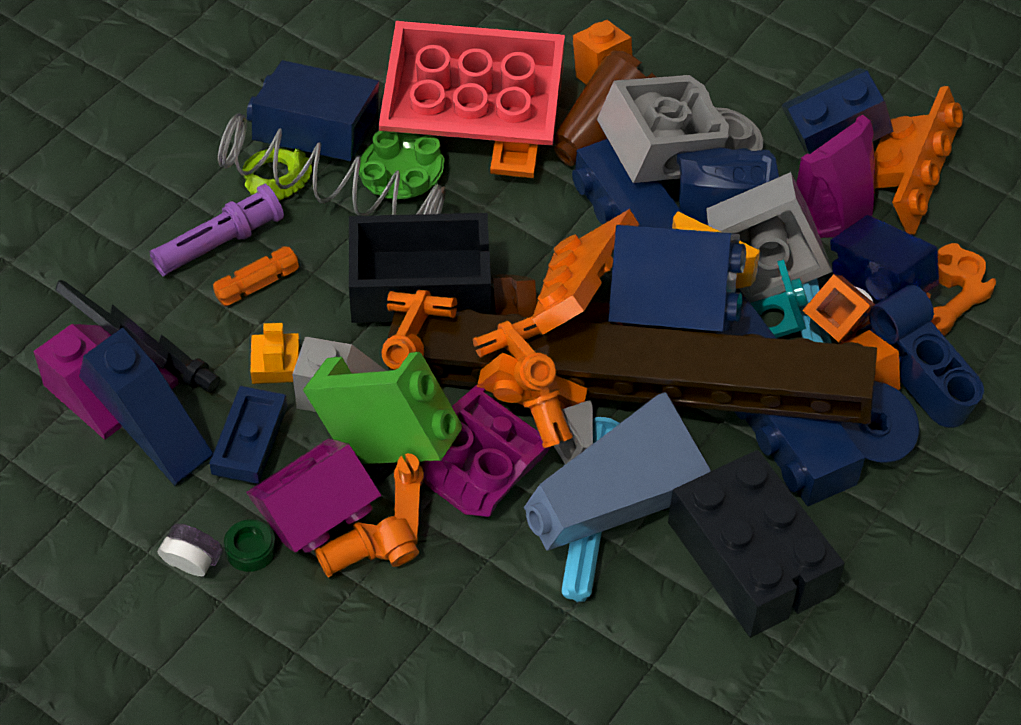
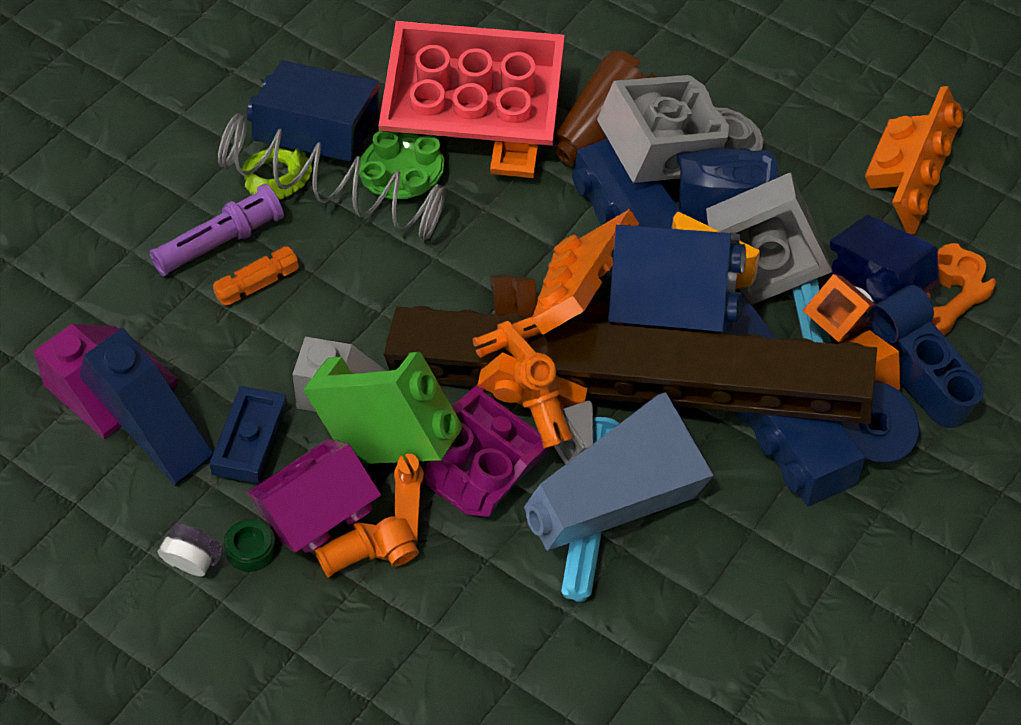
black piece [55,280,220,393] -> none
light orange tile [250,323,300,384] -> none
black piece [349,213,491,323] -> none
orange pin [382,290,457,370] -> none
orange brick [573,20,633,85] -> none
black piece [668,450,845,638] -> none
teal bracket [750,259,808,338] -> none
dark blue slope [782,68,894,154] -> none
magenta slope [796,115,875,238] -> none

